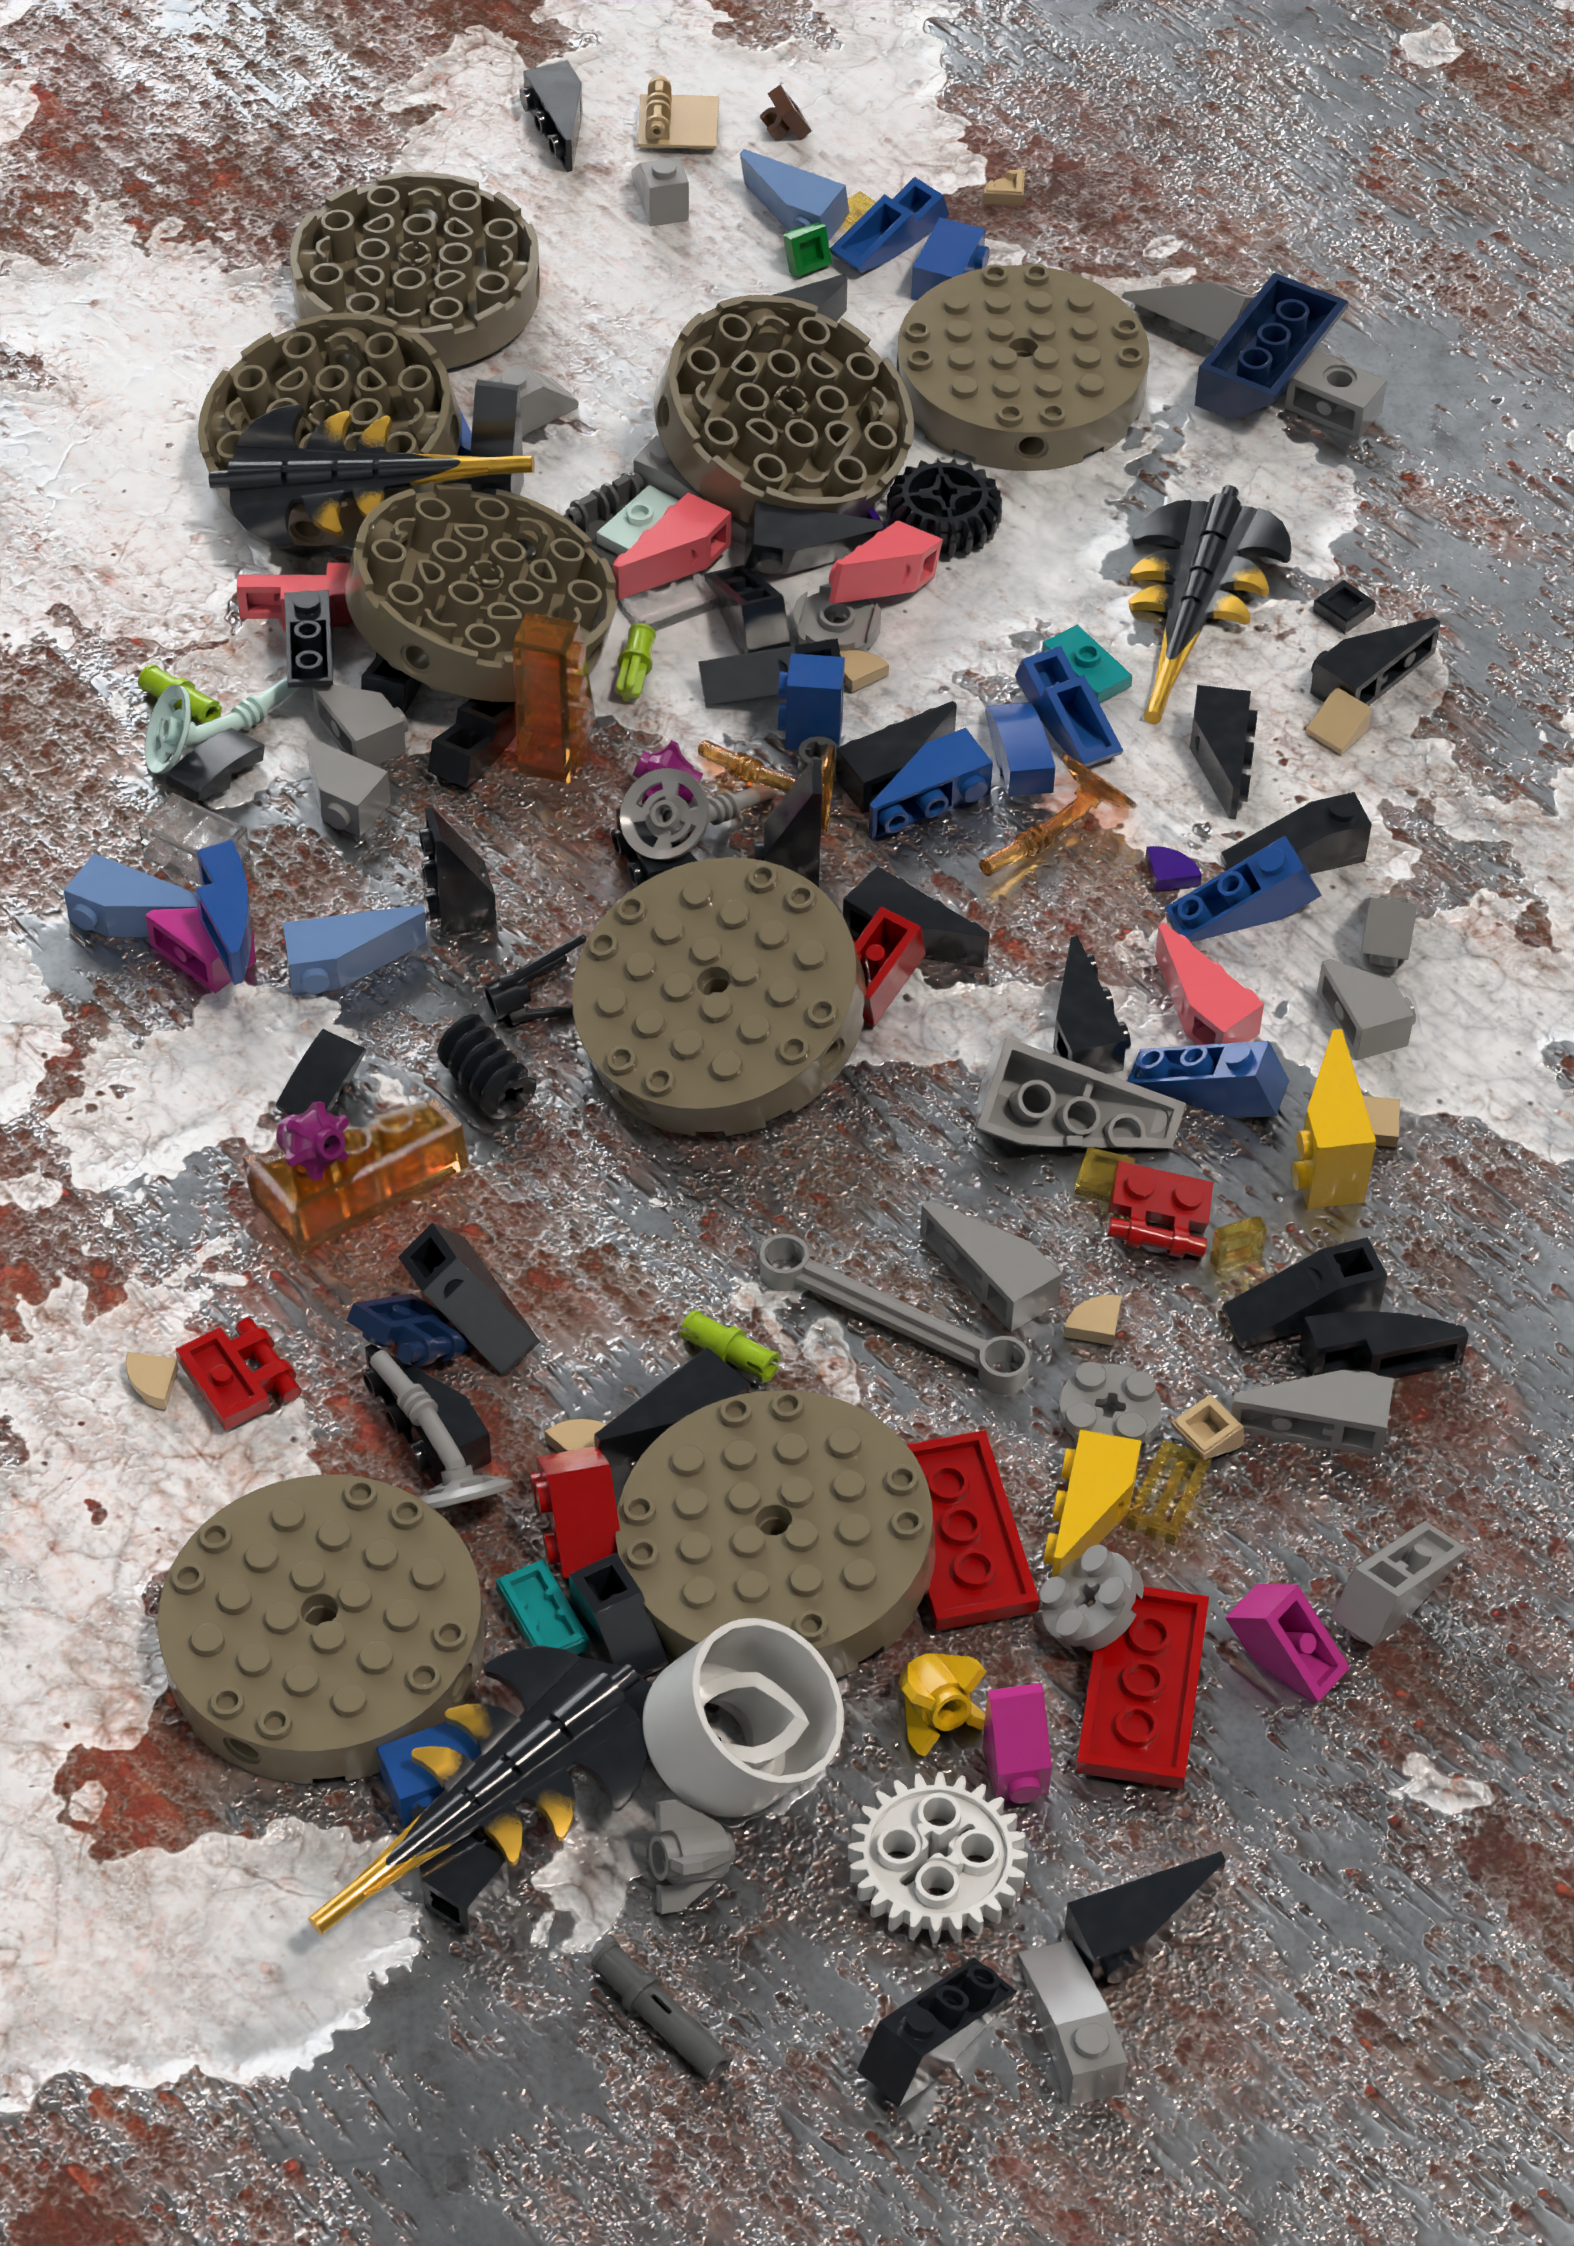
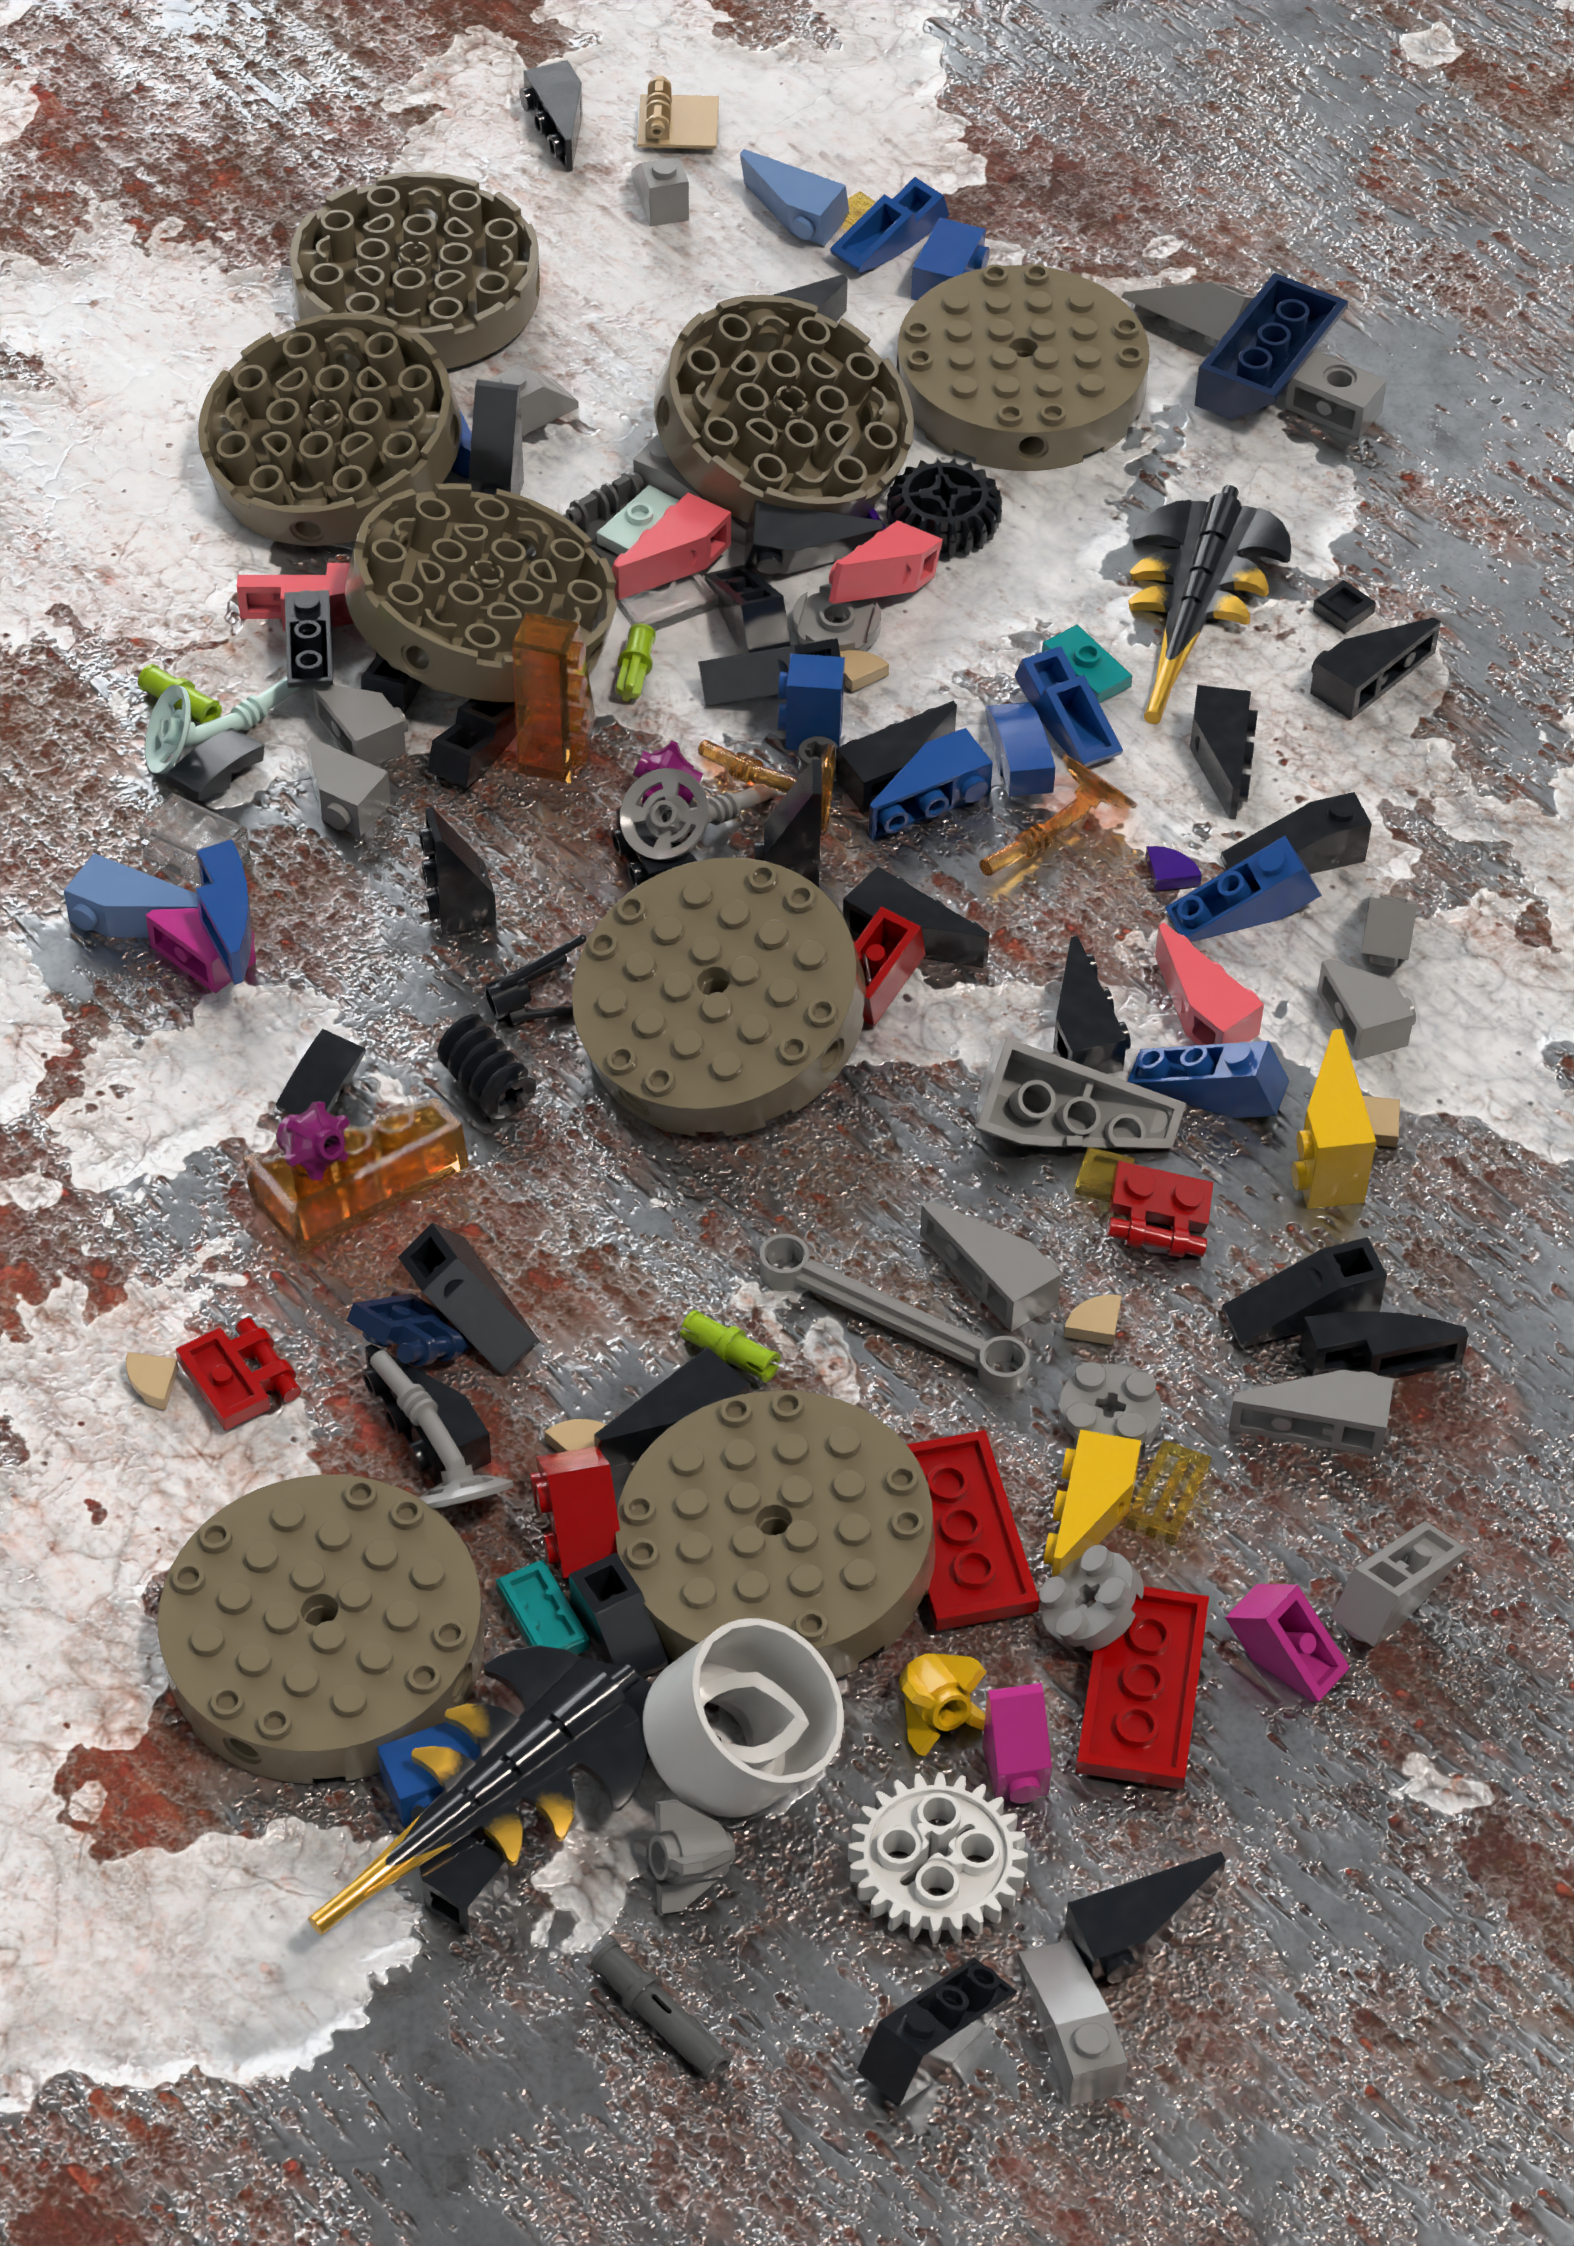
black animal [208,404,535,548] -> none
medium blue slope [283,904,427,996] -> none
reddish brown tile [759,84,812,141] -> none
green tile [783,222,832,277] -> none
tan tile [983,169,1025,206] -> none
tan slope [1171,1394,1244,1460] -> none
clear yellow tile [1210,1216,1267,1272] -> none
tan slope [1305,688,1371,755] -> none

